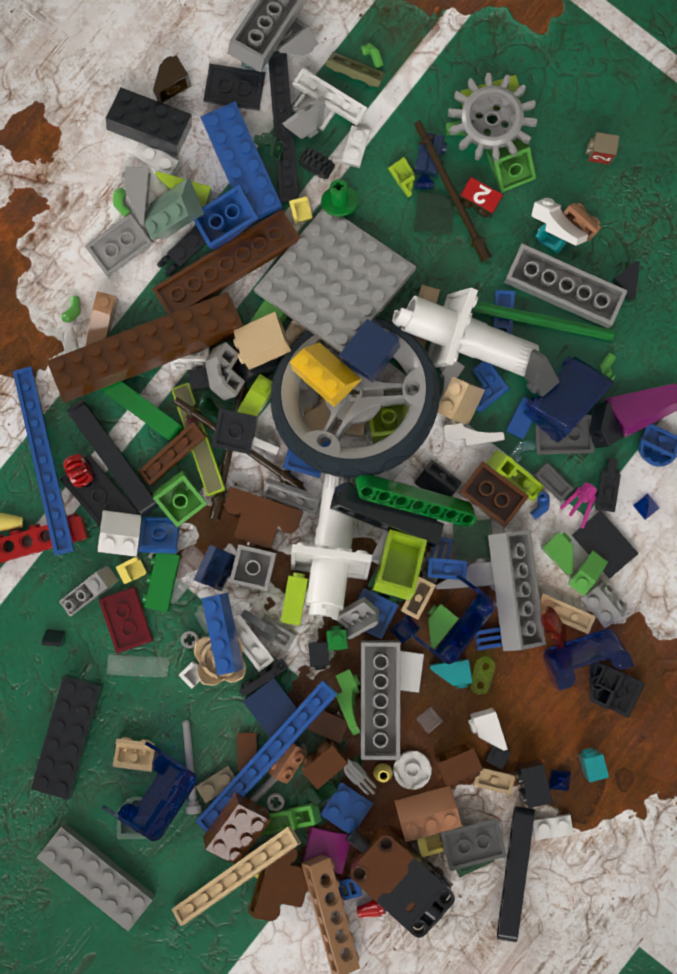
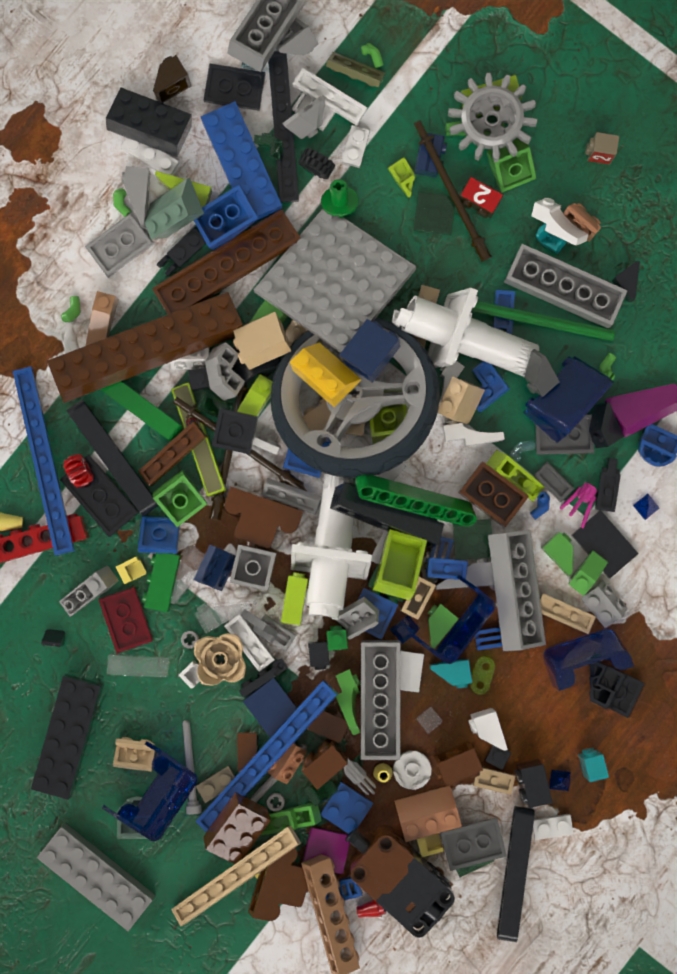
white slope [98,510,141,556] -> none
blue brick [202,593,244,676] -> none
light yellow panel [289,196,313,224] -> none
clear blue slope [414,173,435,190] -> none
black panel [414,459,462,497] -> none
blue tile [506,397,540,440] -> none
clear red slope [541,606,567,648] -> none

